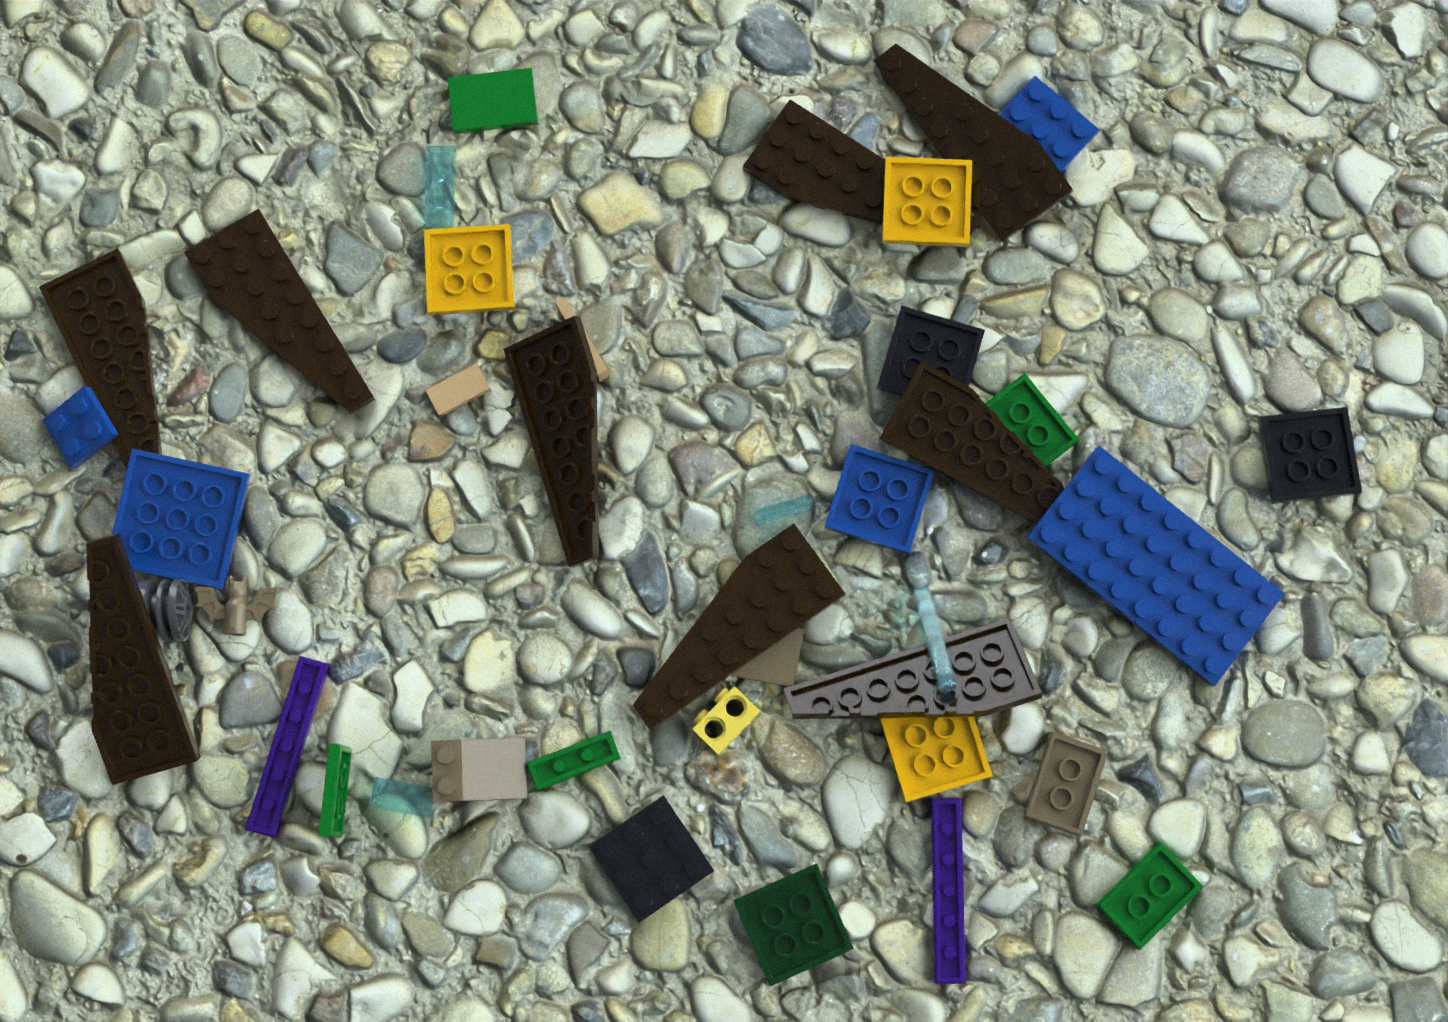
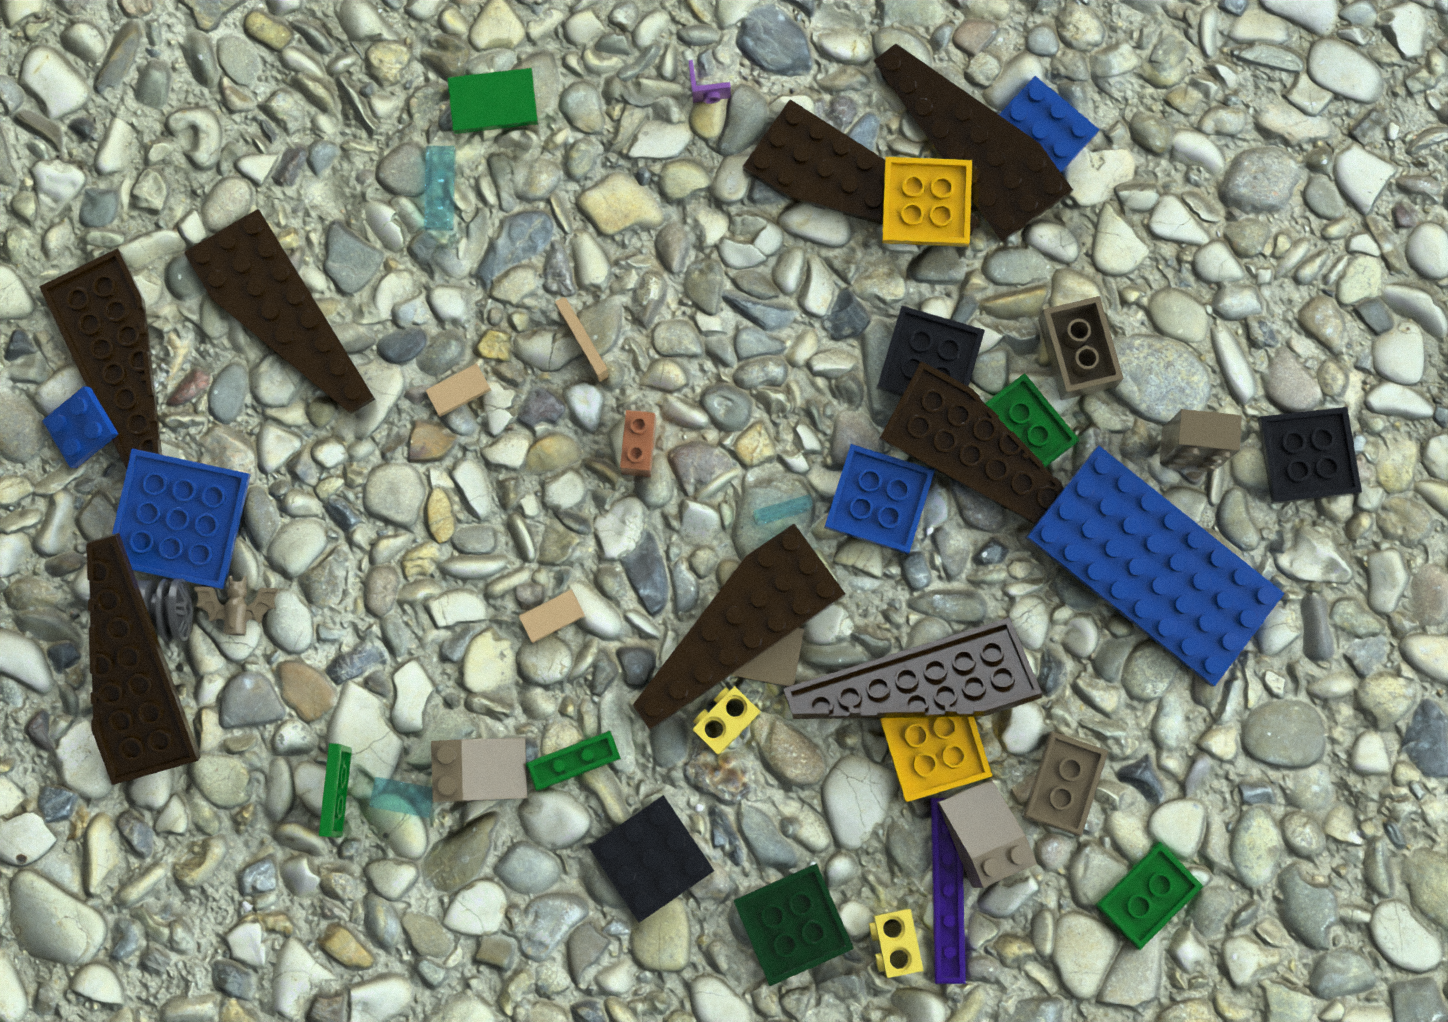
dark purple tile [245,656,330,838] -> none
yellow plate [424,224,515,315] -> none
dark brown wing [503,316,599,568] -> none
clear light blue beam [913,586,956,693] -> none
none -> tan tile [519,589,586,643]
none -> nougat brick [620,410,657,477]
none -> medium lavender bracket [689,60,731,104]
none -> light yellow brick [869,909,924,978]
none -> slope [937,779,1037,888]
none -> dark tan brick [1038,296,1124,401]
none -> dark tan brick [1160,409,1242,472]

